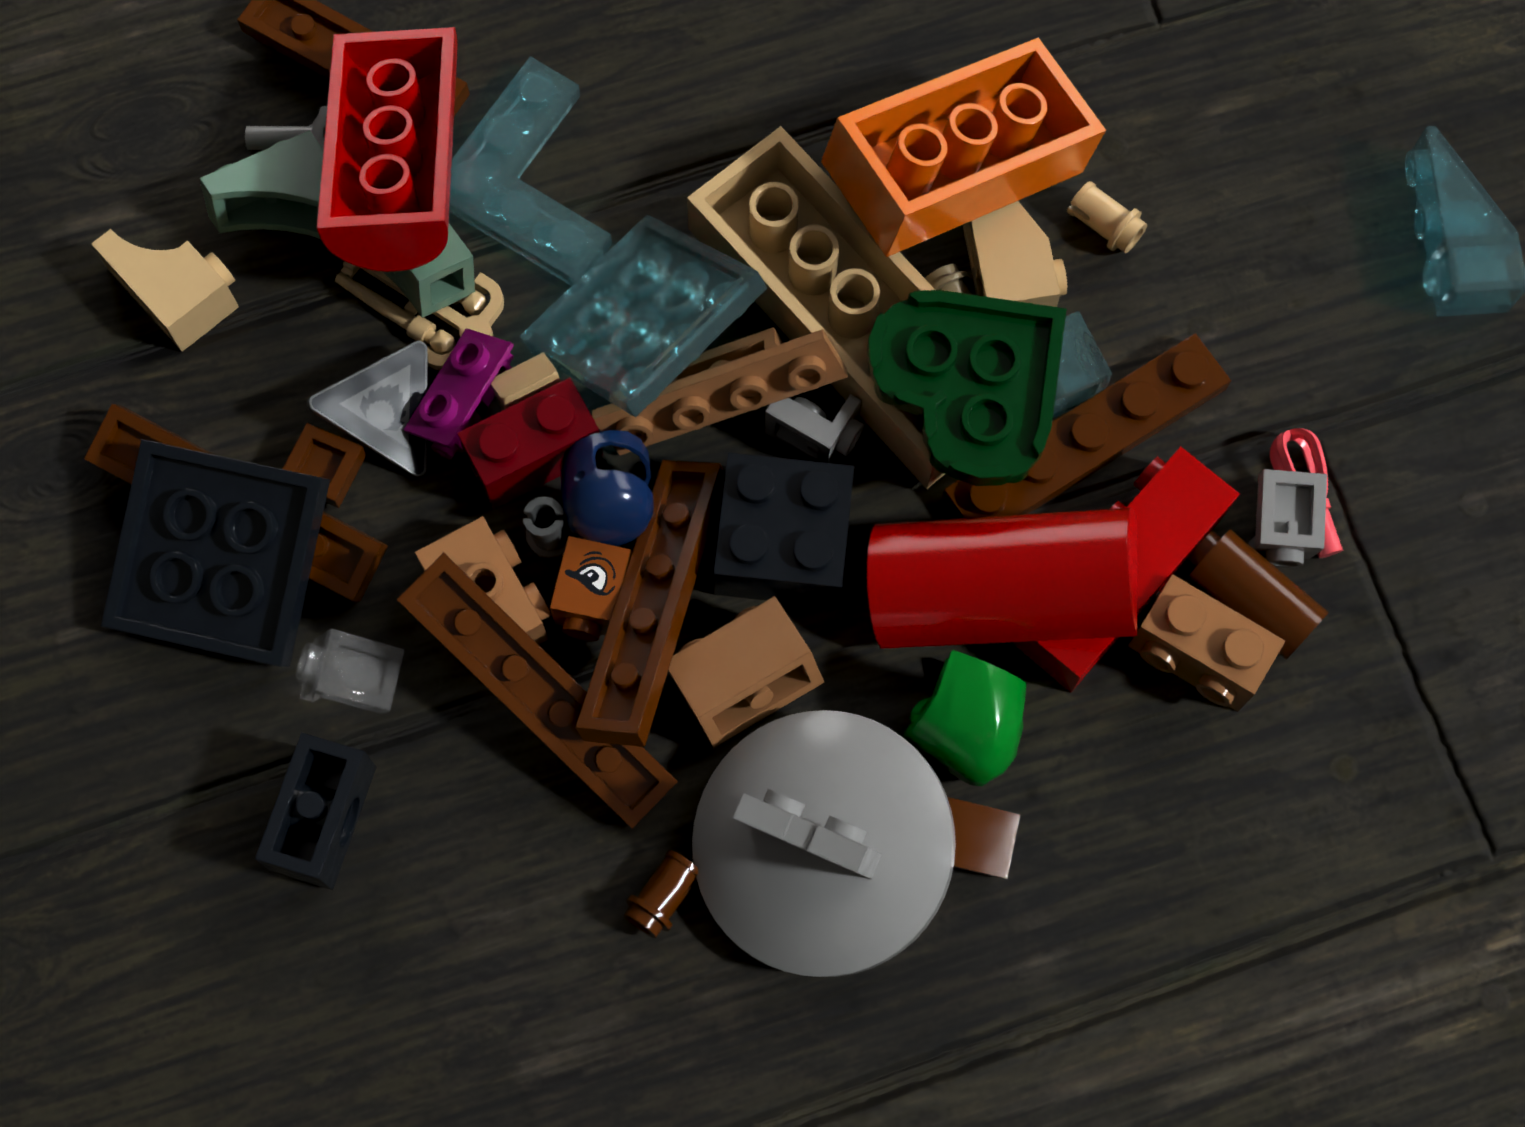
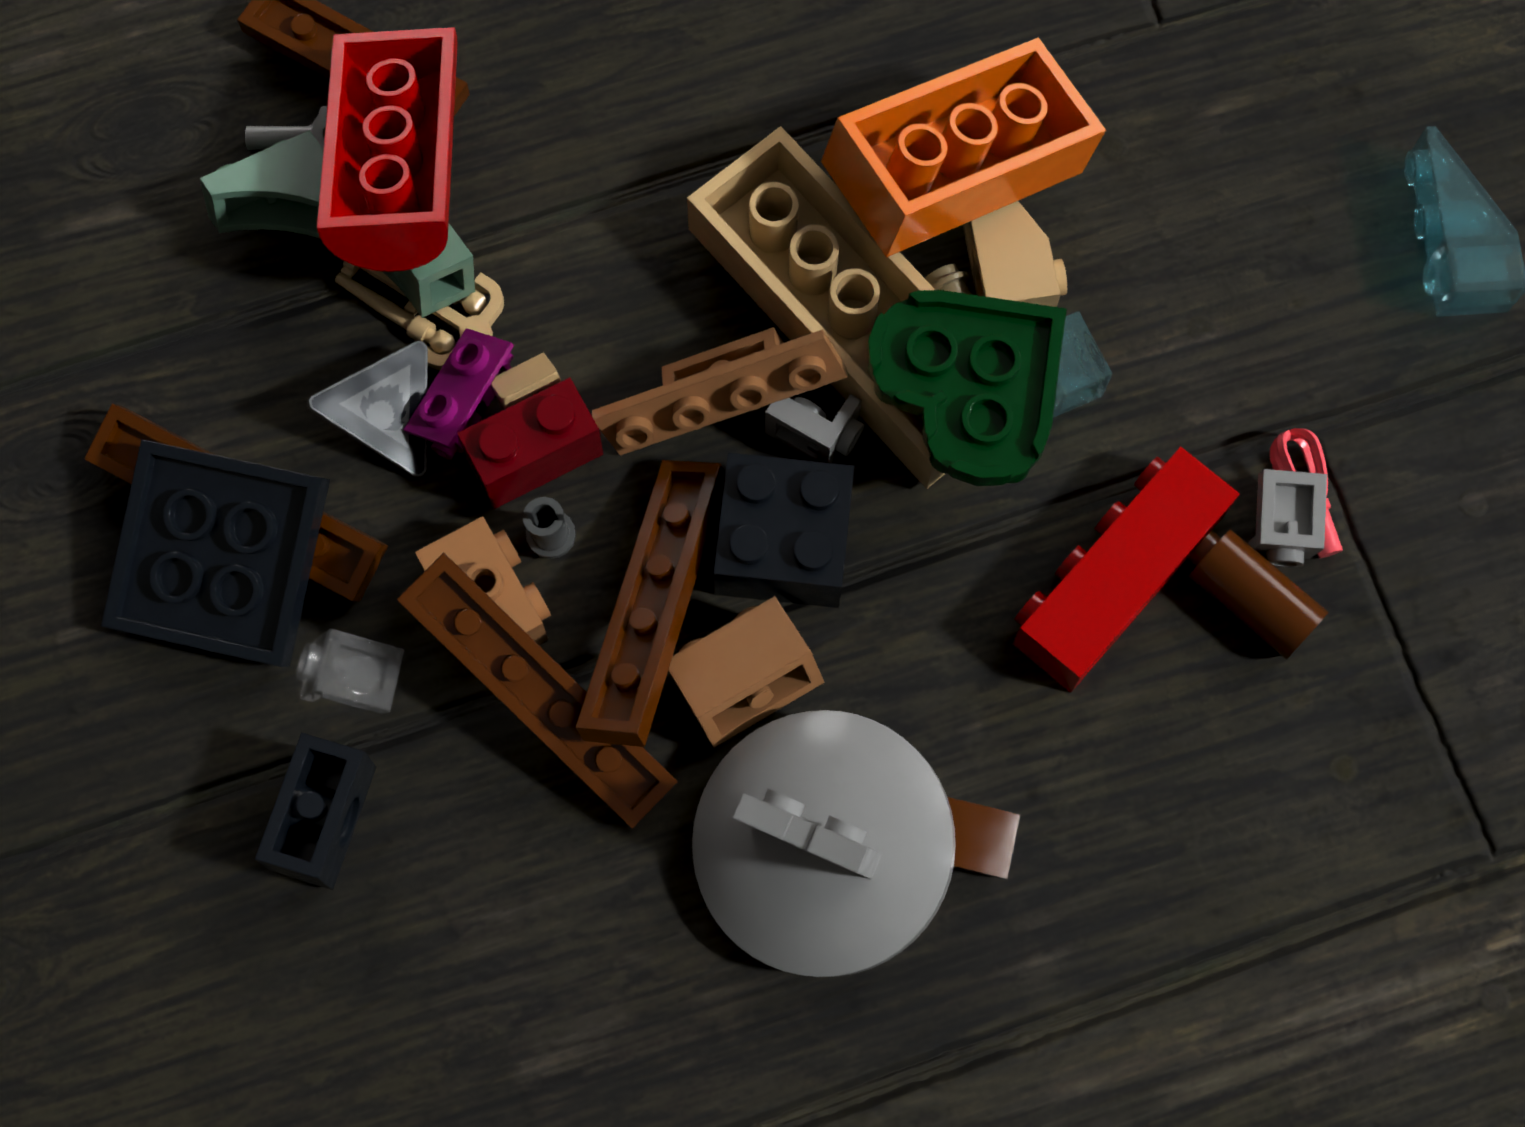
tan arch [91,229,239,352] -> none
reddish brown plate [283,423,367,508] -> none
clear light blue plate [449,56,612,290] -> none
clear light blue plate [520,214,767,417] -> none
dark orange brick [550,536,631,642] -> none
dark blue helmet [560,430,654,546] -> none
reddish brown pin [624,850,699,938] -> none
red brick [867,508,1137,649] -> none
green piece [904,650,1027,786] -> none
reddish brown plate [942,333,1232,519] -> none
tan pin [1067,181,1147,253] -> none
medium nougat brick [1128,574,1285,712] -> none

